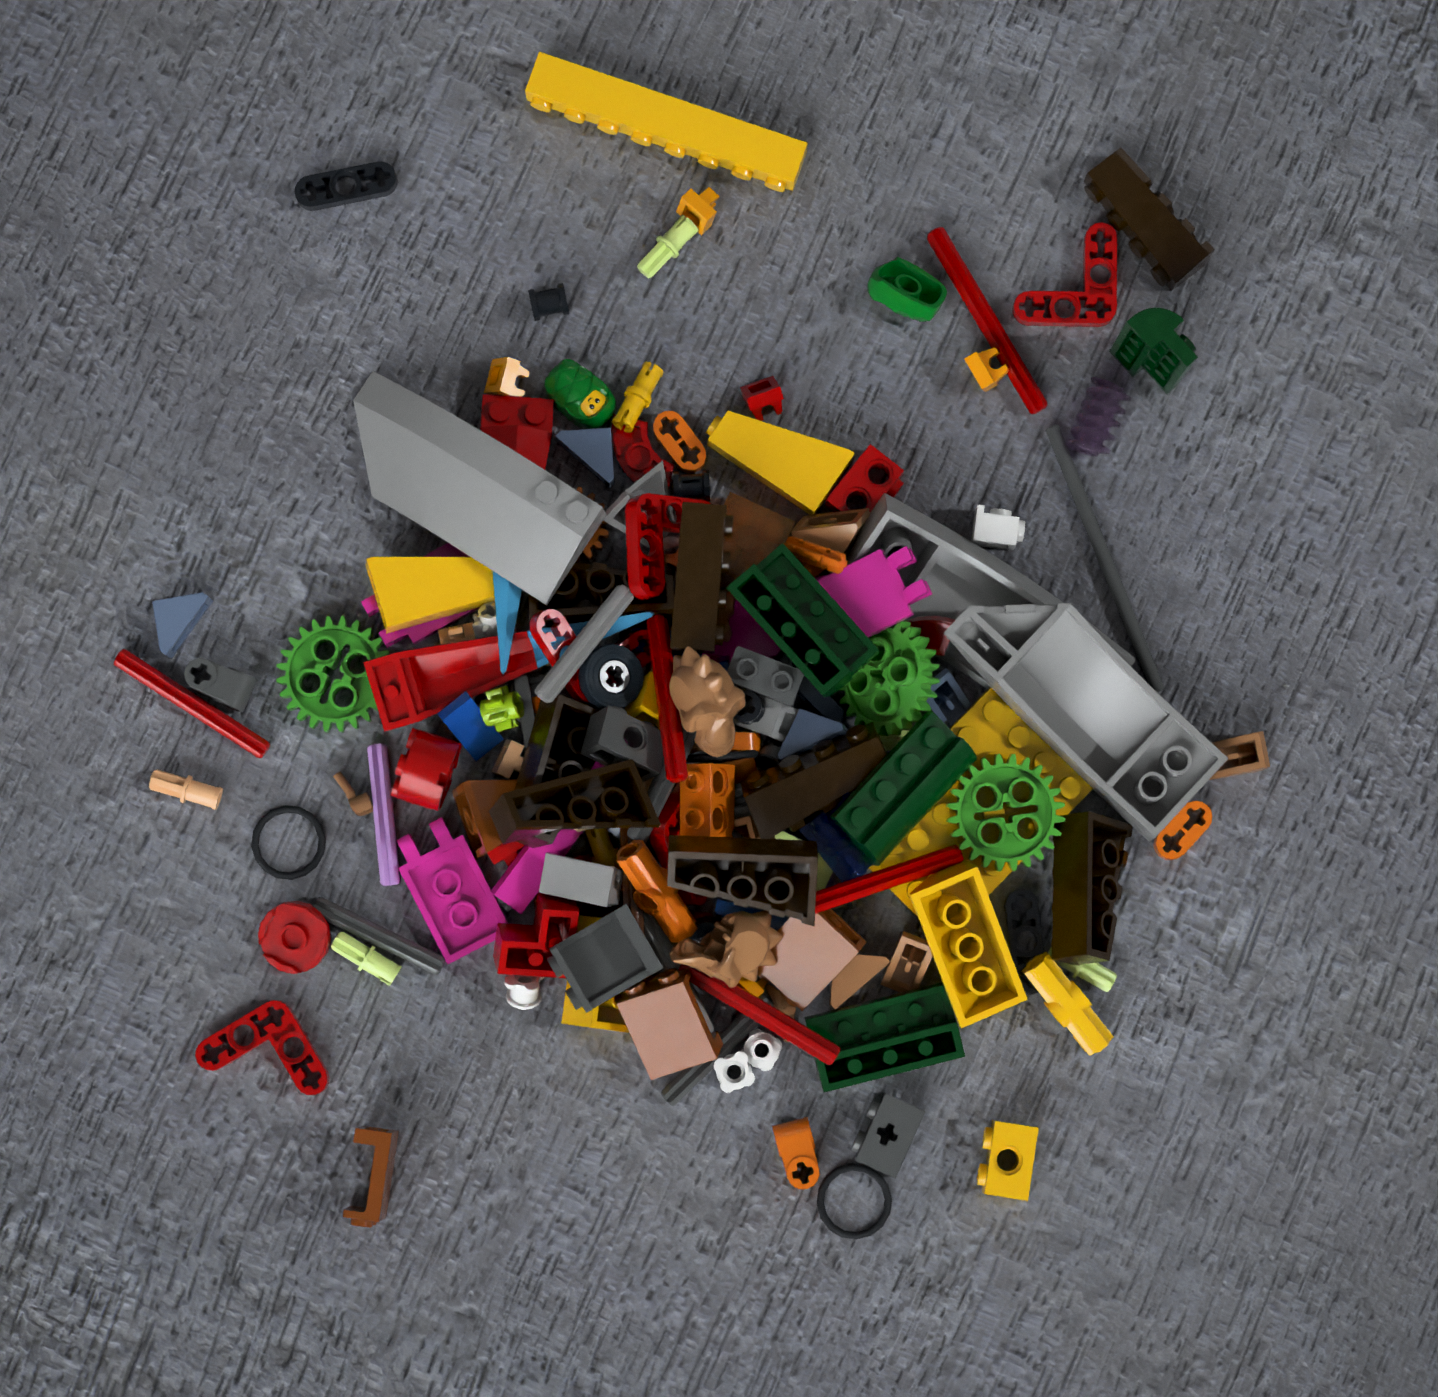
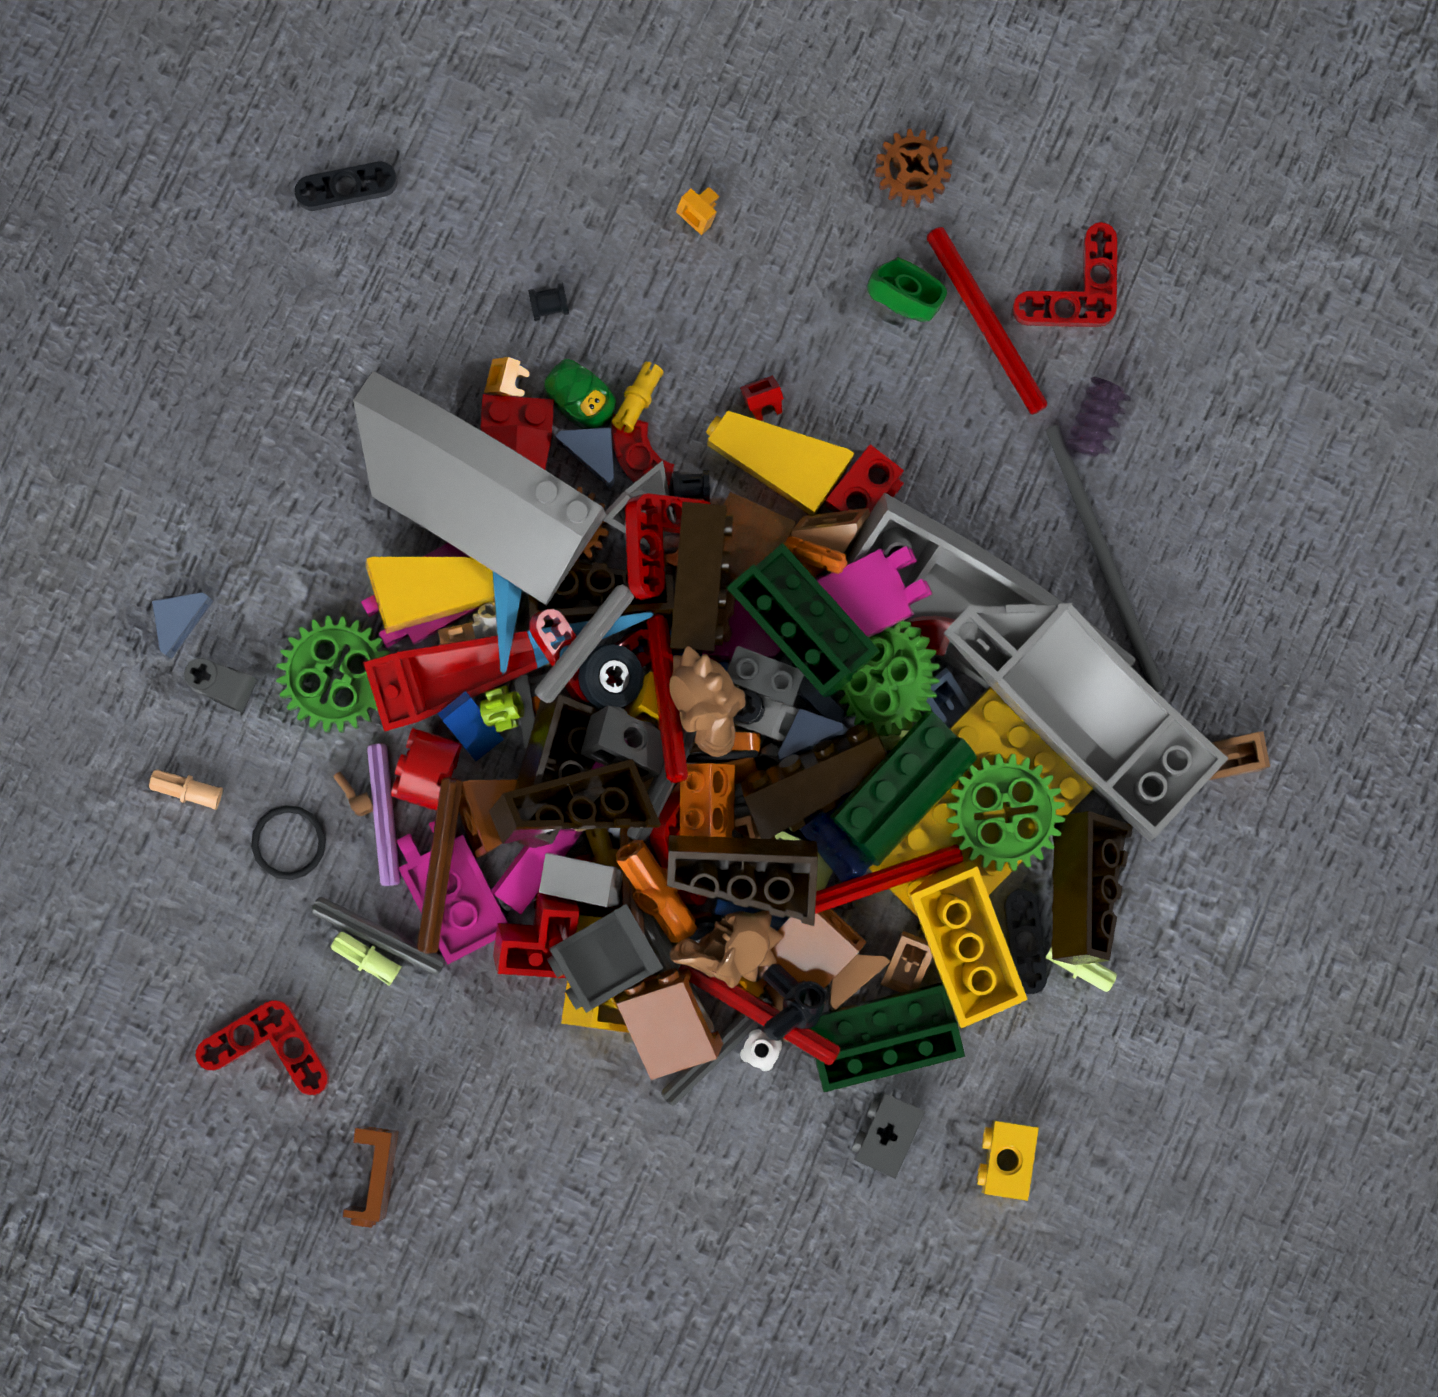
red axle [114,649,270,758] -> none
red tile [258,901,331,974] -> none
red tile [487,841,525,867] -> none
light nougat tile [491,739,524,779] -> none
white brick [504,975,545,1010] -> none
yellow brick [525,51,808,192] -> none
yellowish green axle [637,215,698,278] -> none
orange beam [653,411,706,473] -> none
white brick [714,1051,755,1093] -> none
orange piece [772,1117,820,1189] -> none
black piece [817,1163,892,1240] -> none
light orange tile [964,348,1009,392] -> none
white brick [971,505,1025,551] -> none
yellow piece [1022,952,1114,1056] -> none
dark brown wedge [1084,148,1215,291] -> none
dark green brick [1109,308,1198,394] -> none
orange beam [1153,801,1212,860] -> none
none -> reddish brown axle [417,777,463,954]
none -> black axle [763,964,827,1041]
none -> dark orange gear [875,129,952,208]

